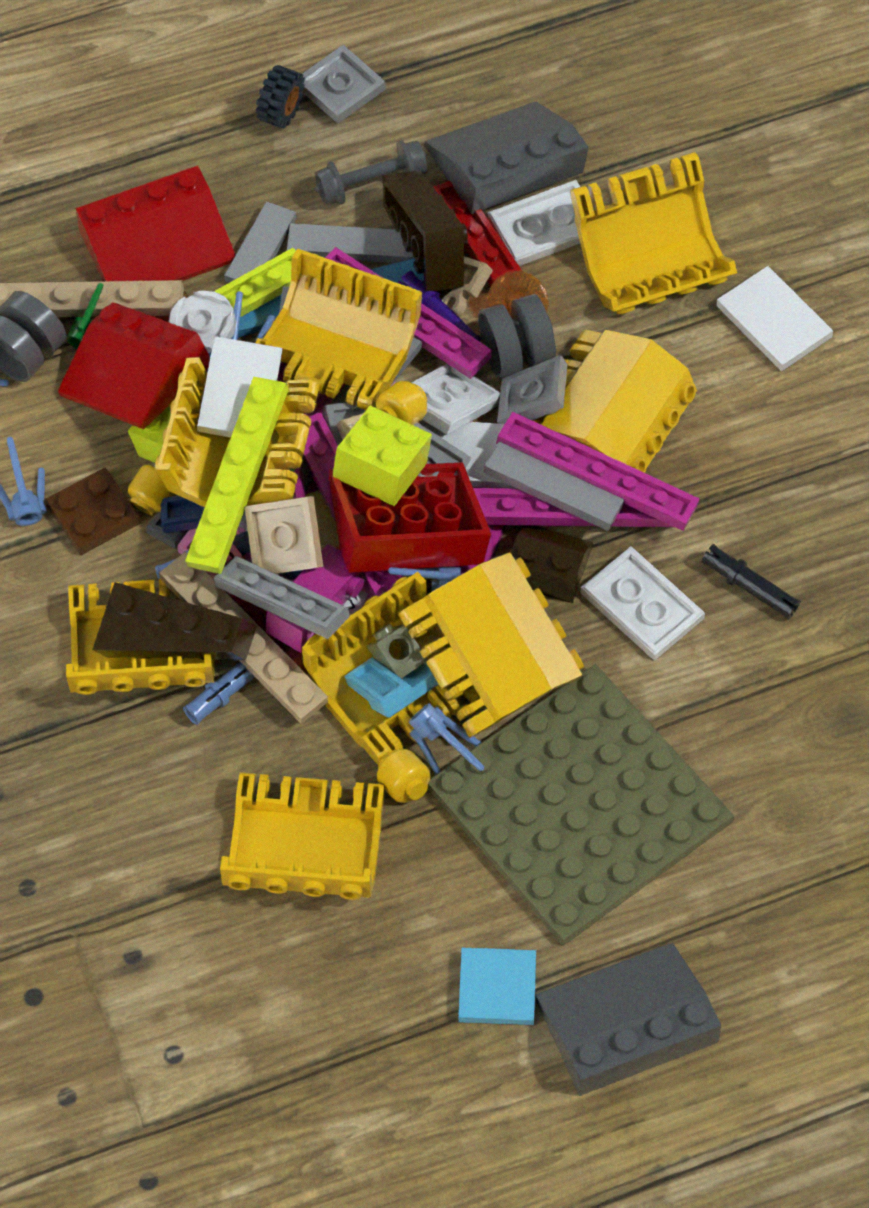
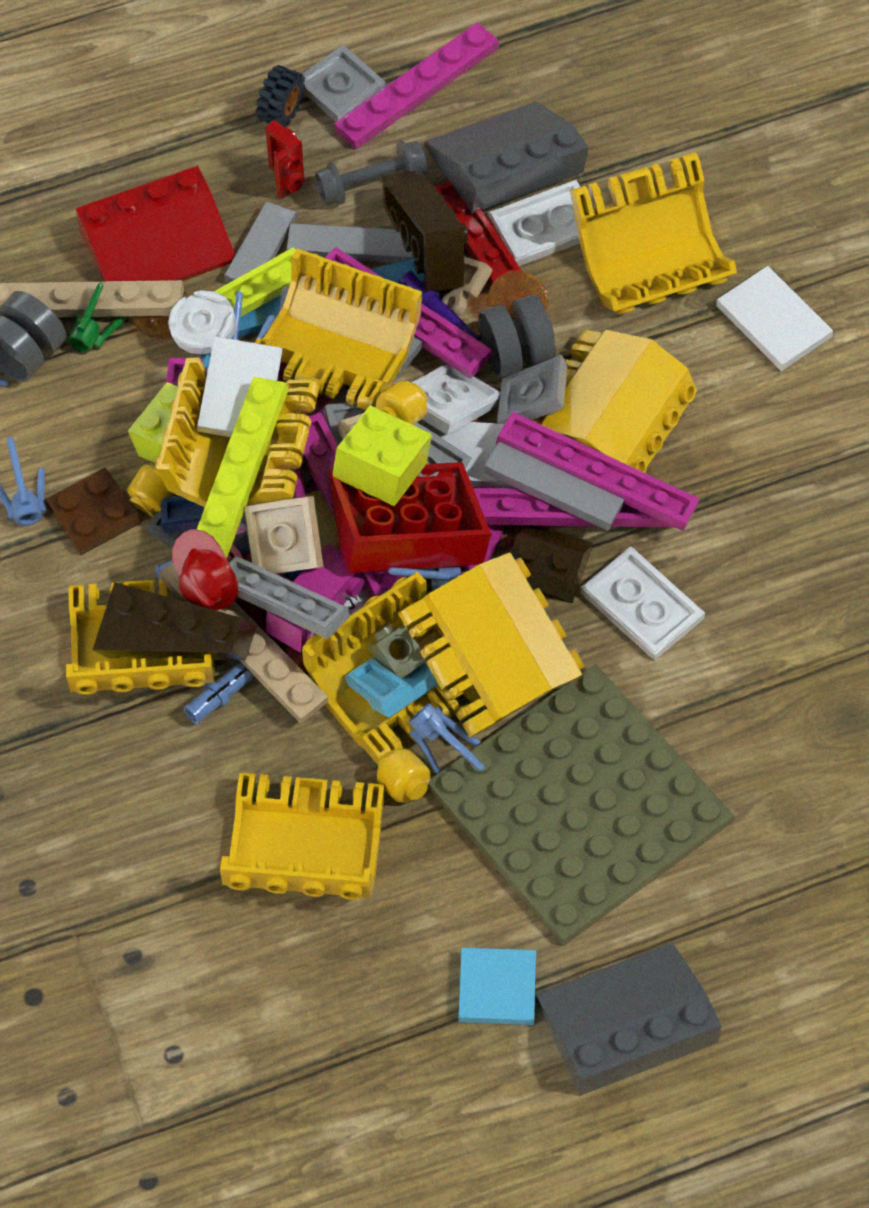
red slope [58,302,210,430] -> none
black pin [701,544,801,620] -> none
none -> red piece [172,529,239,610]
none -> red bracket [265,120,305,199]
none -> dark pink plate [334,22,499,150]

